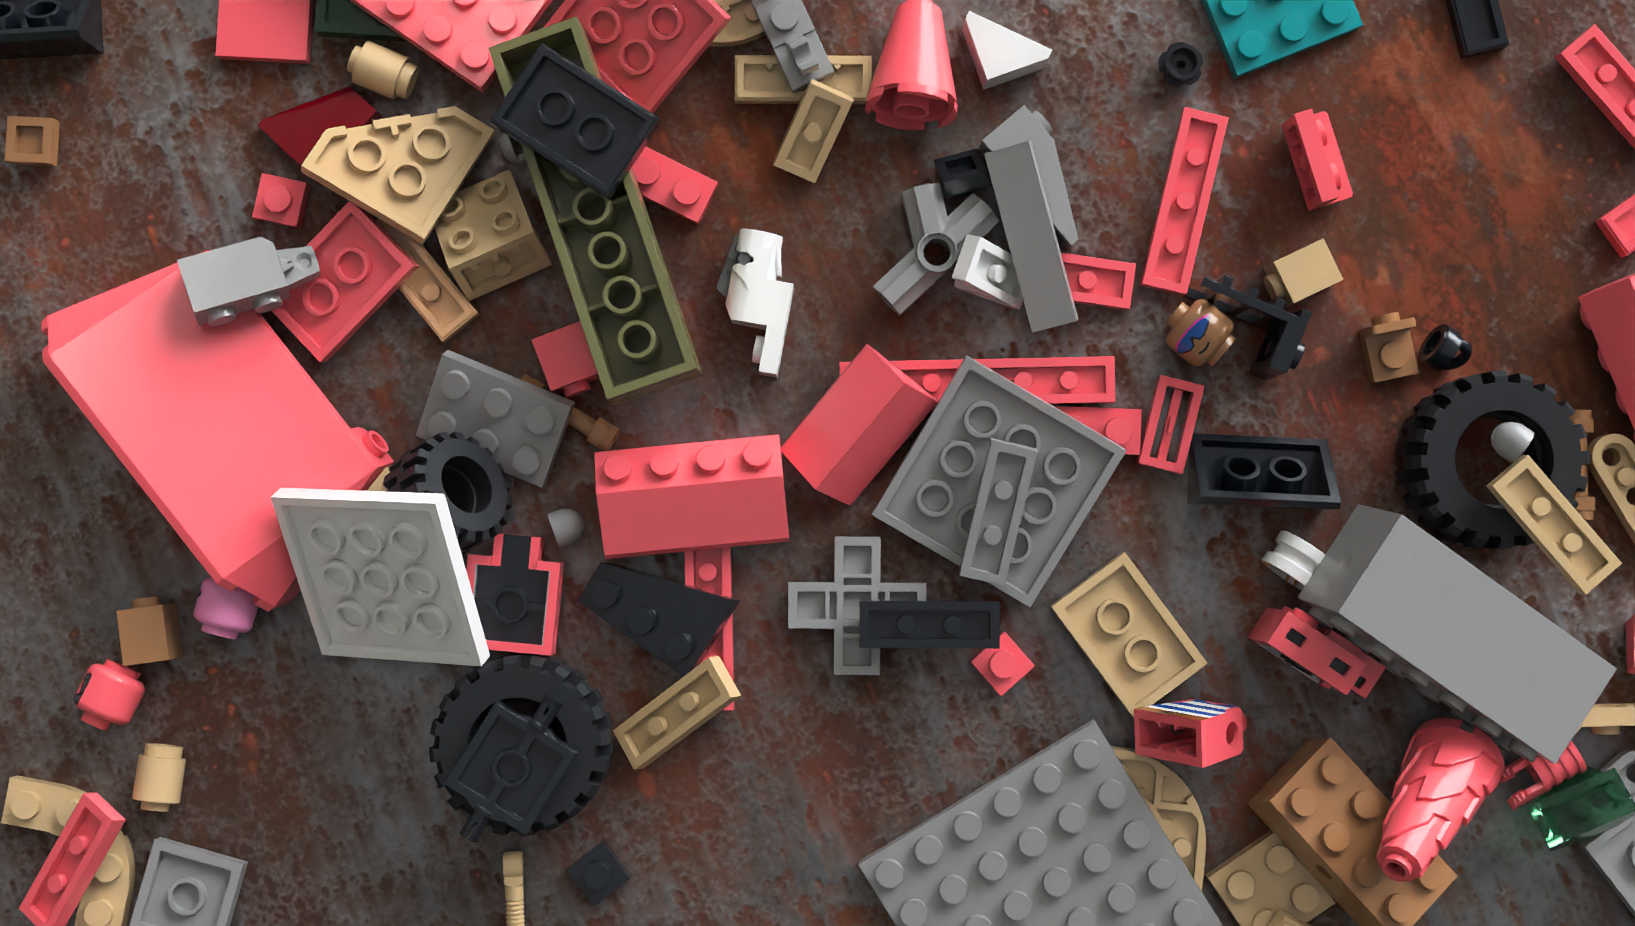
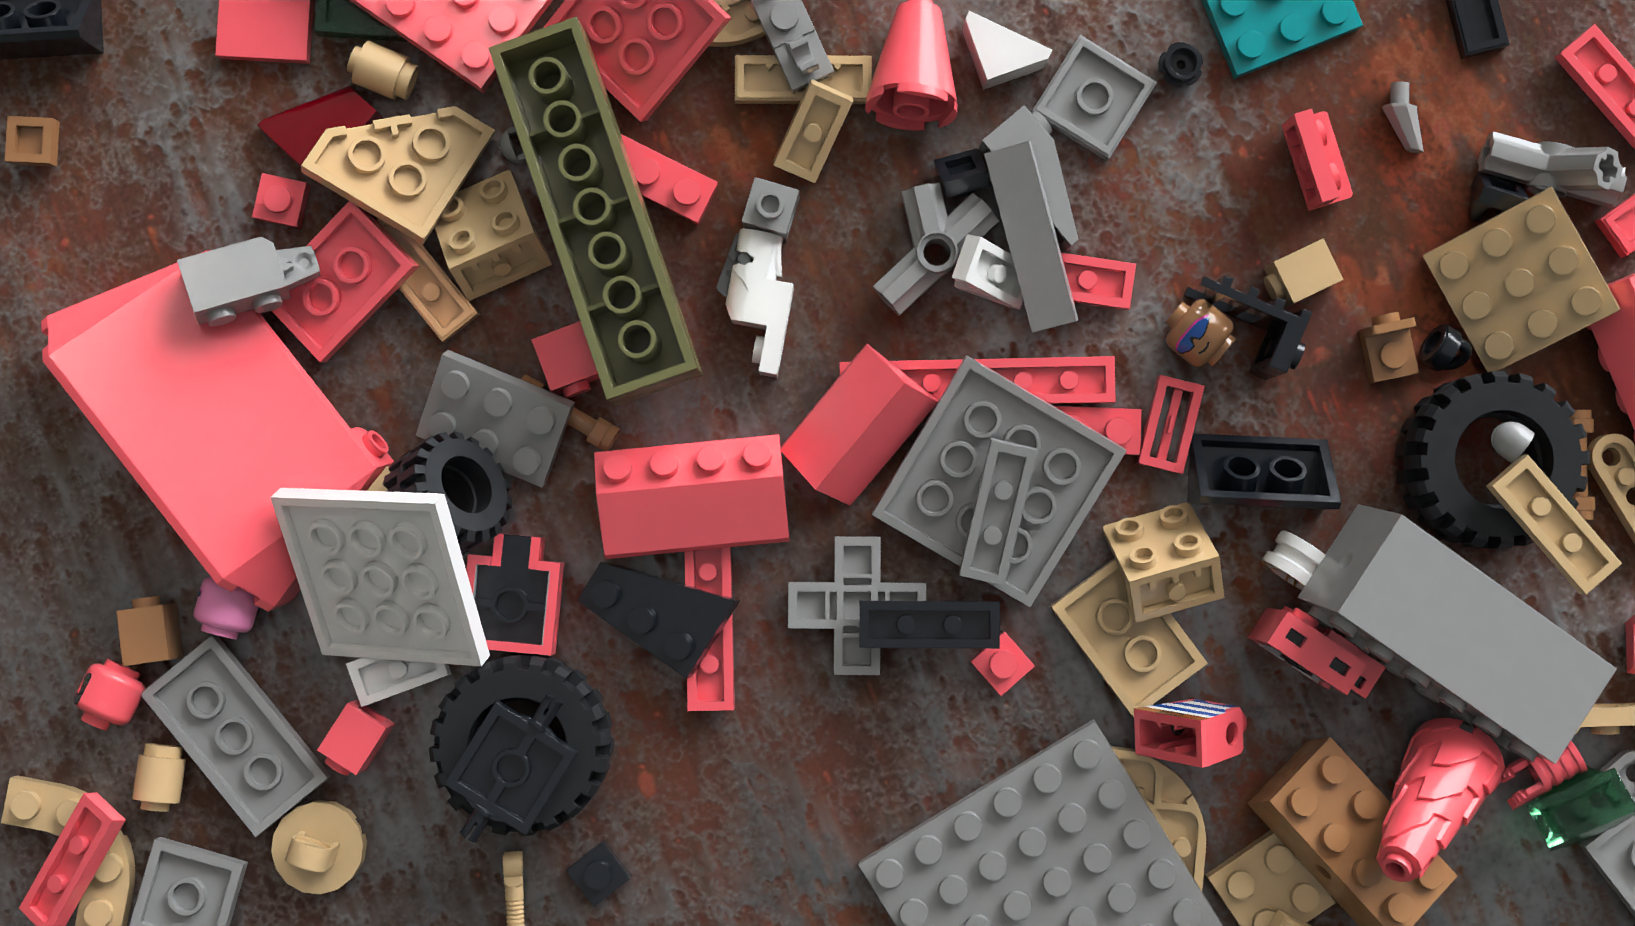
black tile [489,43,662,200] -> none
light grey hinge [548,508,584,548] -> none
tan plate [613,656,741,770] -> none
coral plate [1140,107,1229,296] -> none
none -> light grey plate [141,635,332,837]
none -> tan tile [271,800,367,895]
none -> coral brick [317,699,396,776]
none -> white plate [346,658,451,707]
none -> light grey brick [742,177,800,242]
none -> light grey tile [1031,35,1157,161]
none -> tan bracket [1103,502,1225,623]
none -> light grey bar [1382,81,1424,154]
none -> tan plate [1423,186,1620,372]
none -> black tile [1468,172,1529,222]
none -> light grey piece [1477,131,1627,208]

